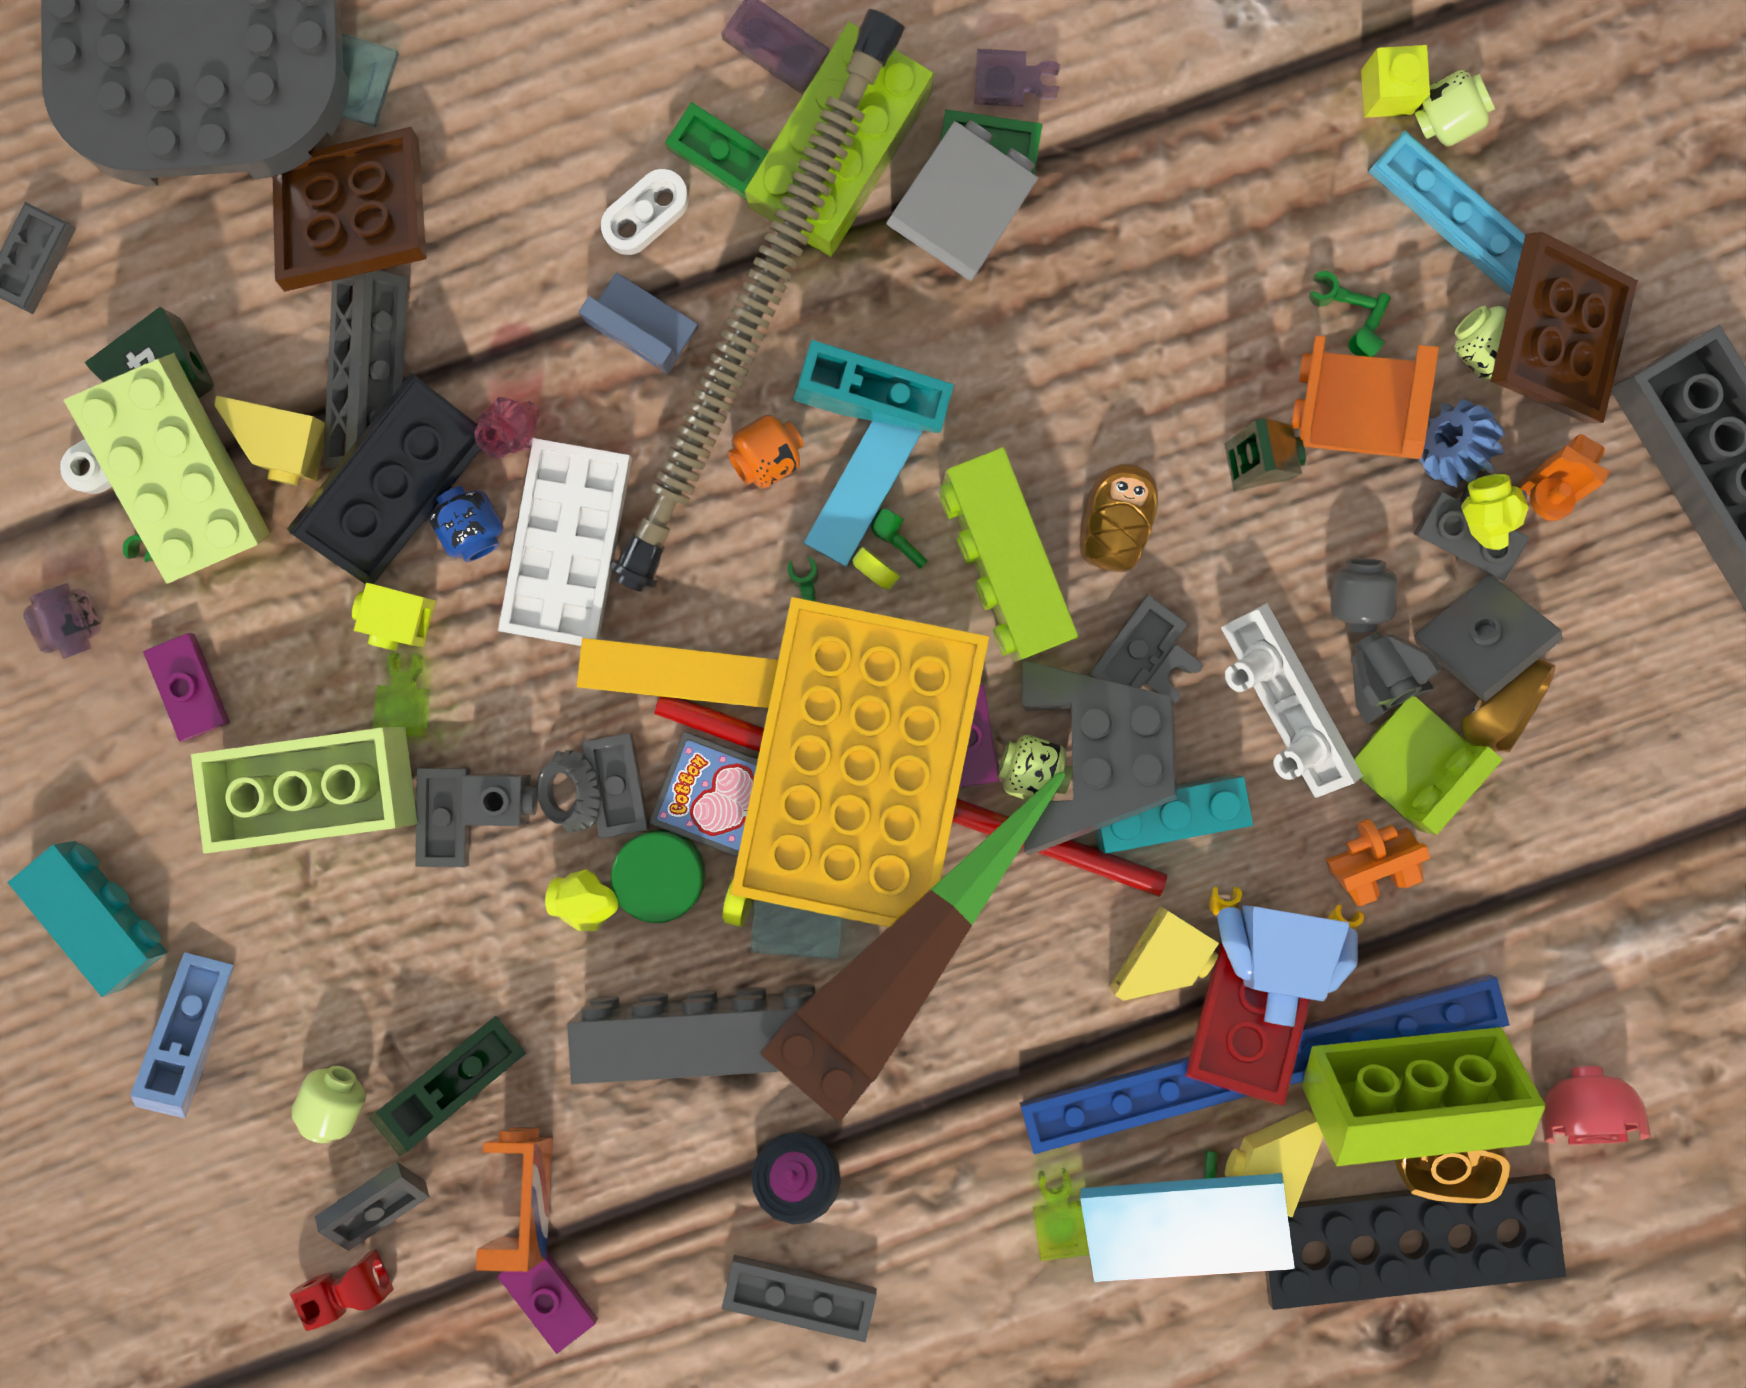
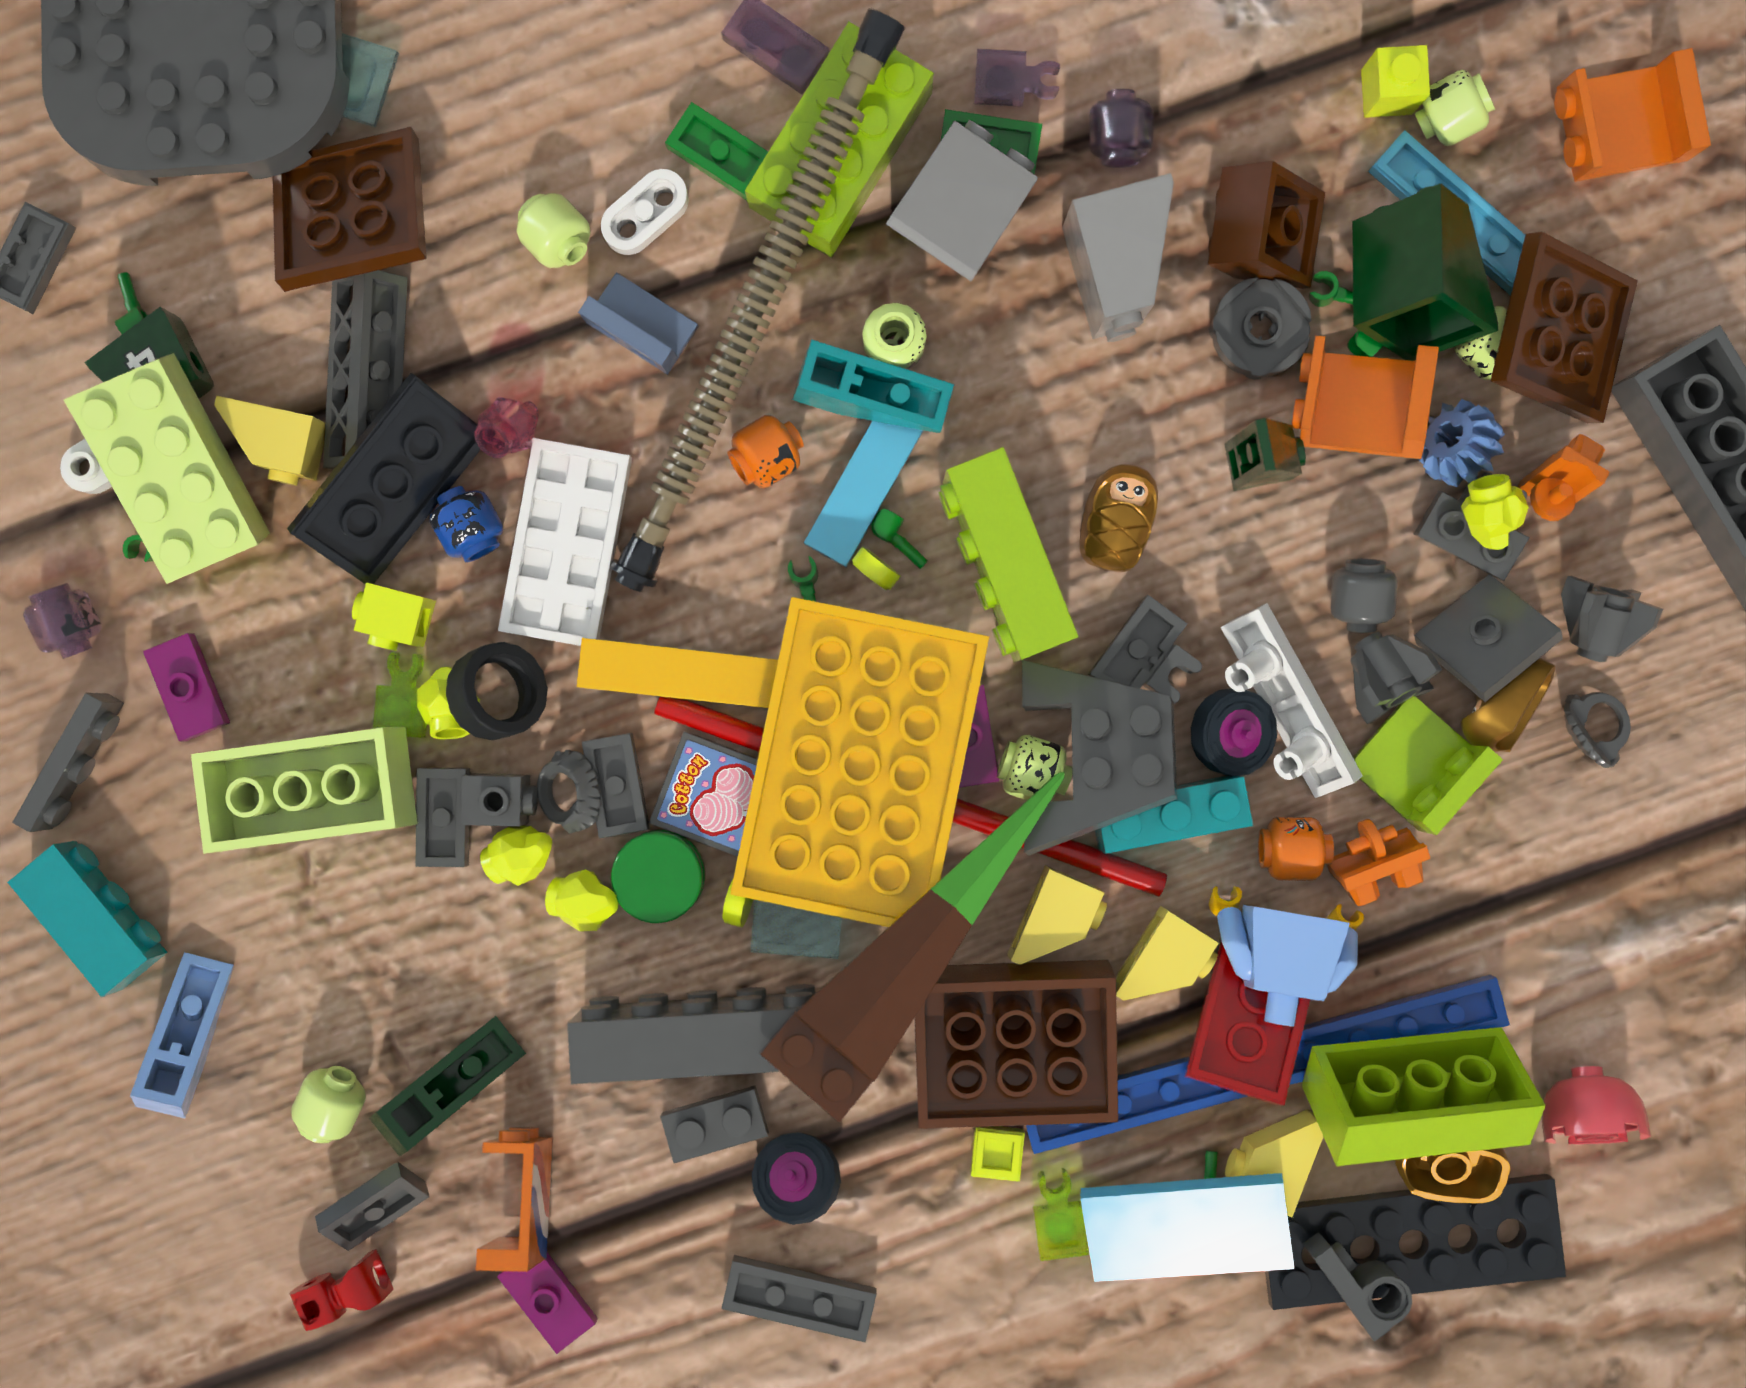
none -> dark grey plate [12,693,124,832]
none -> green hand [115,272,148,334]
none -> neon yellow rock [417,666,480,739]
none -> black tyre [446,642,548,741]
none -> neon yellow rock [480,825,553,886]
none -> yellowish green head [516,193,591,268]
none -> dark grey plate [660,1085,769,1164]
none -> yellowish green head [862,303,927,370]
none -> reddish brown slope [914,960,1118,1129]
none -> neon yellow tile [970,1126,1025,1182]
none -> light yellow slope [1007,865,1107,965]
none -> light grey slope [1062,173,1174,342]
none -> head [1089,89,1153,168]
none -> black wheel [1190,688,1277,777]
none -> reddish brown slope [1208,161,1325,289]
none -> dark grey plate [1209,278,1312,380]
none -> orange head [1258,817,1334,881]
none -> dark grey plate [1303,1232,1412,1342]
none -> dark green slope [1352,183,1498,361]
none -> orange panel [1554,48,1711,182]
none -> dark grey brick [1561,576,1663,662]
none -> dark grey piece [1564,692,1631,768]

